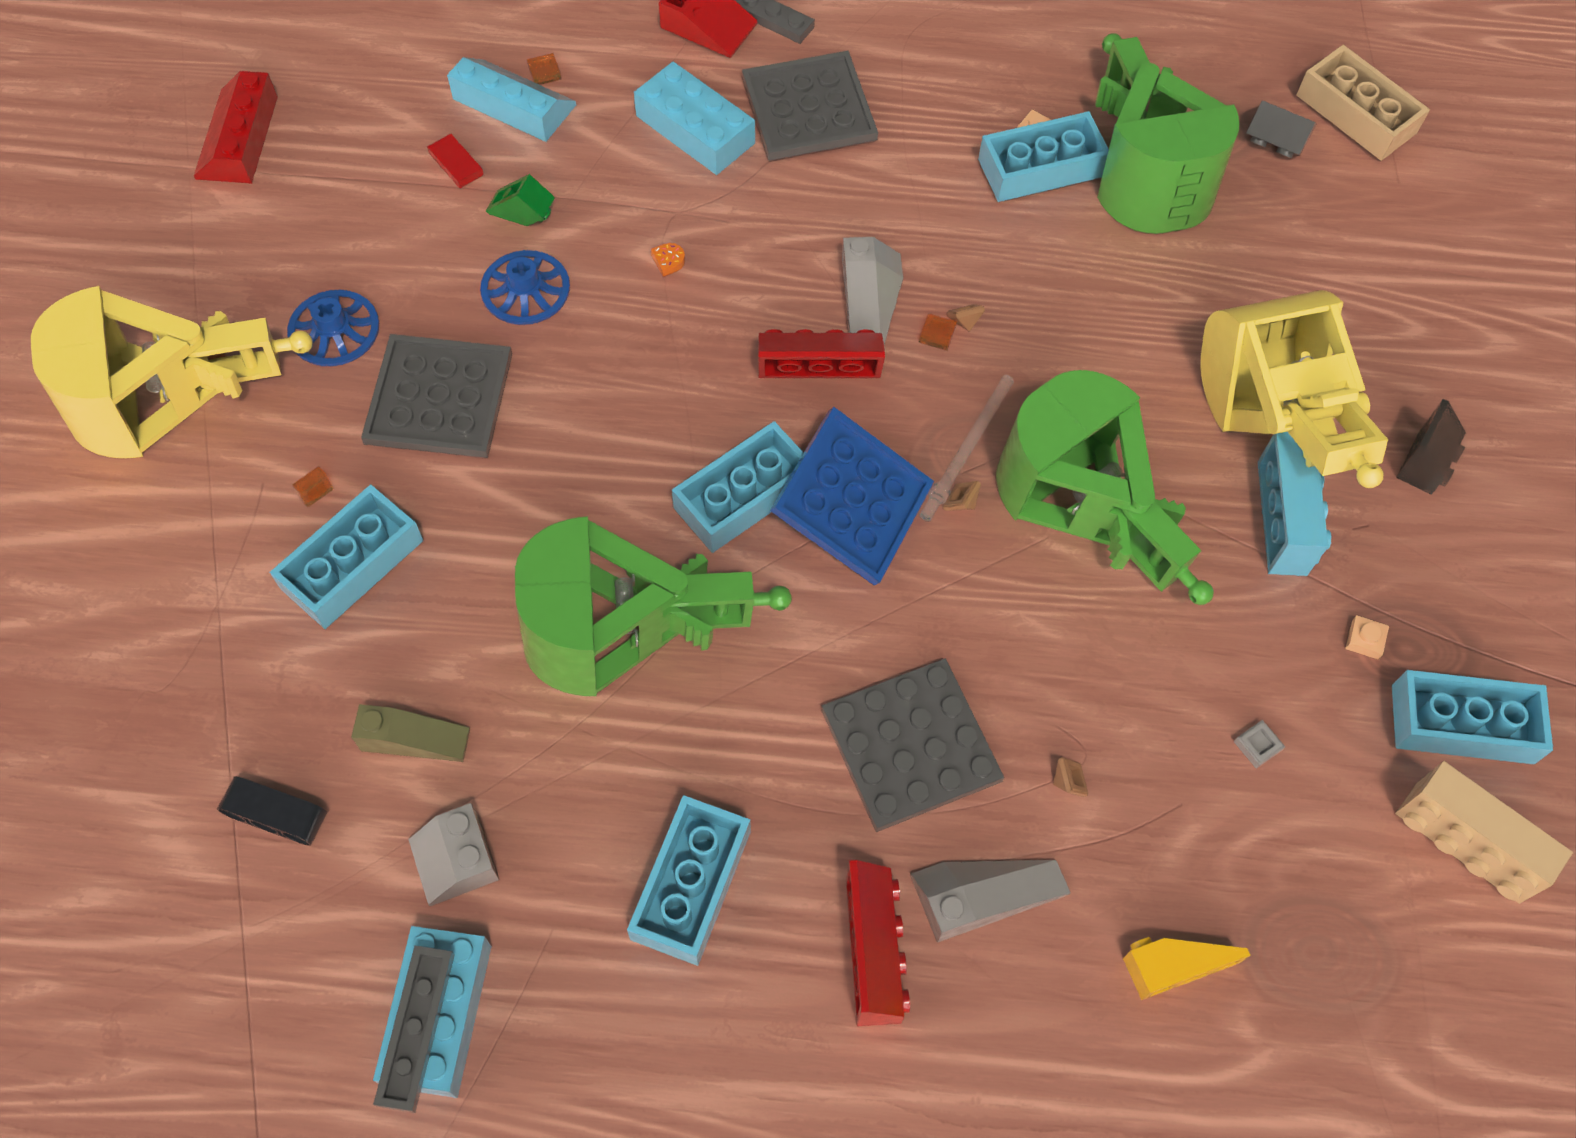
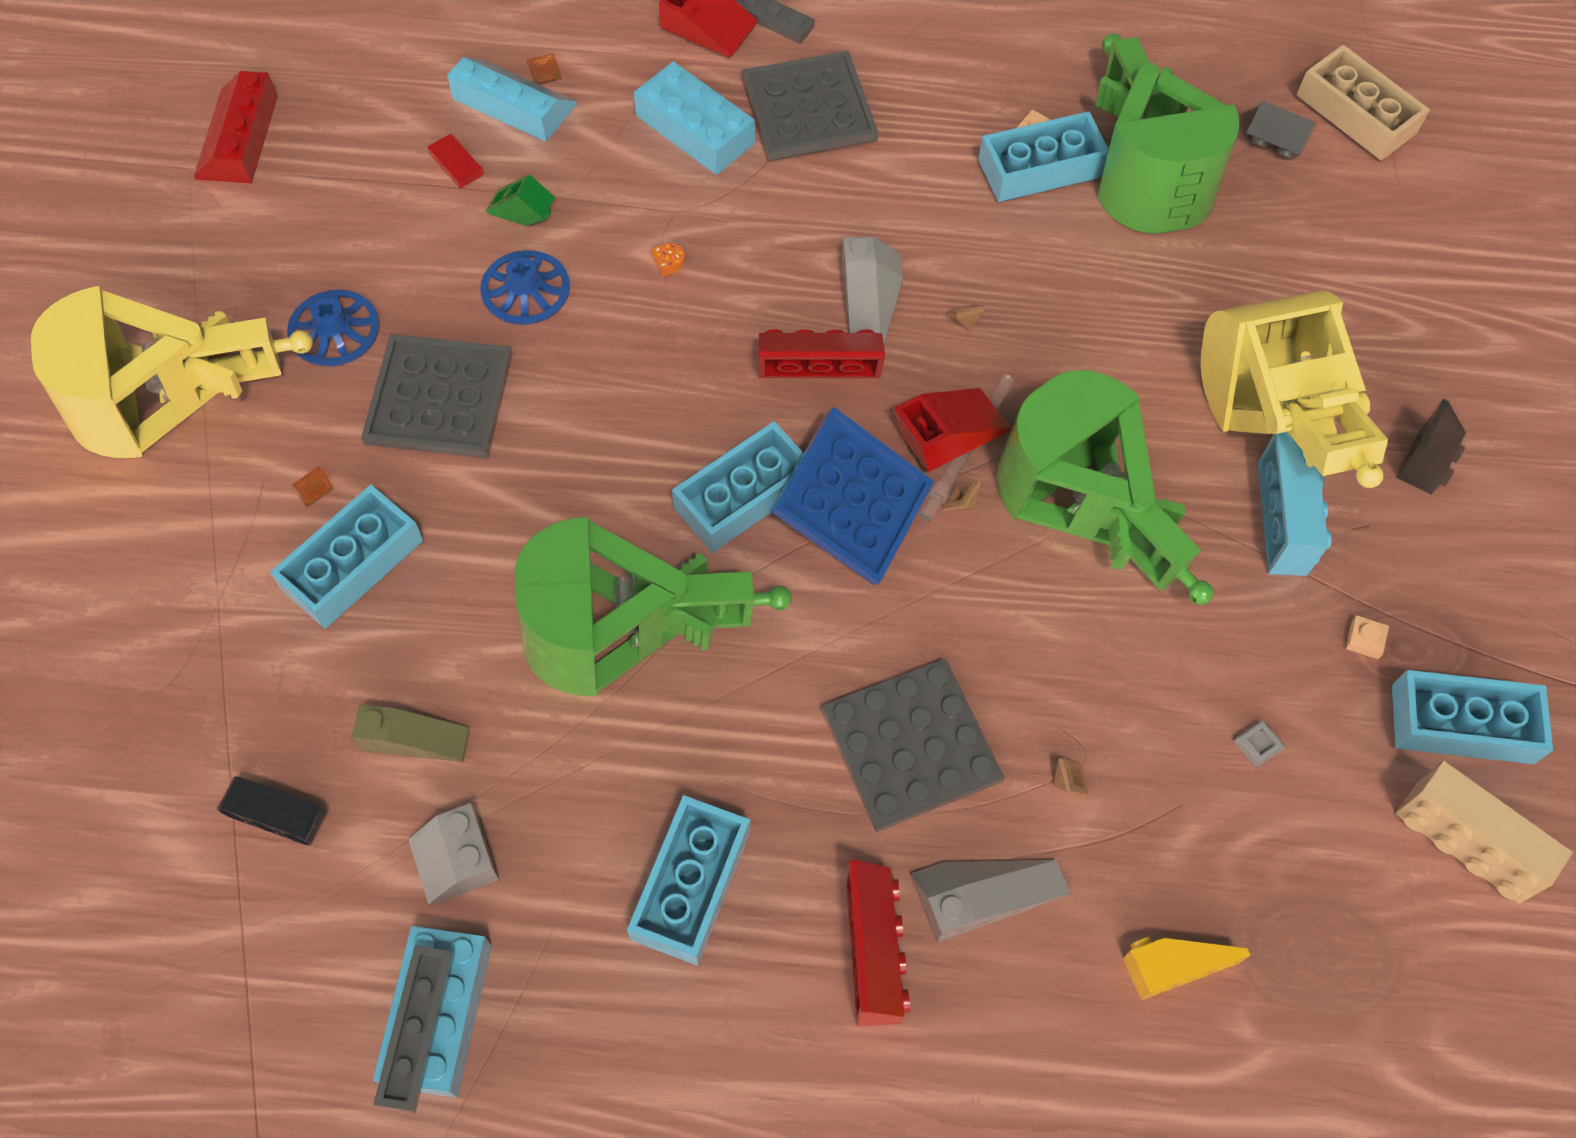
clear orange tile [919,313,957,351] -> none
none -> red slope [894,388,1011,472]

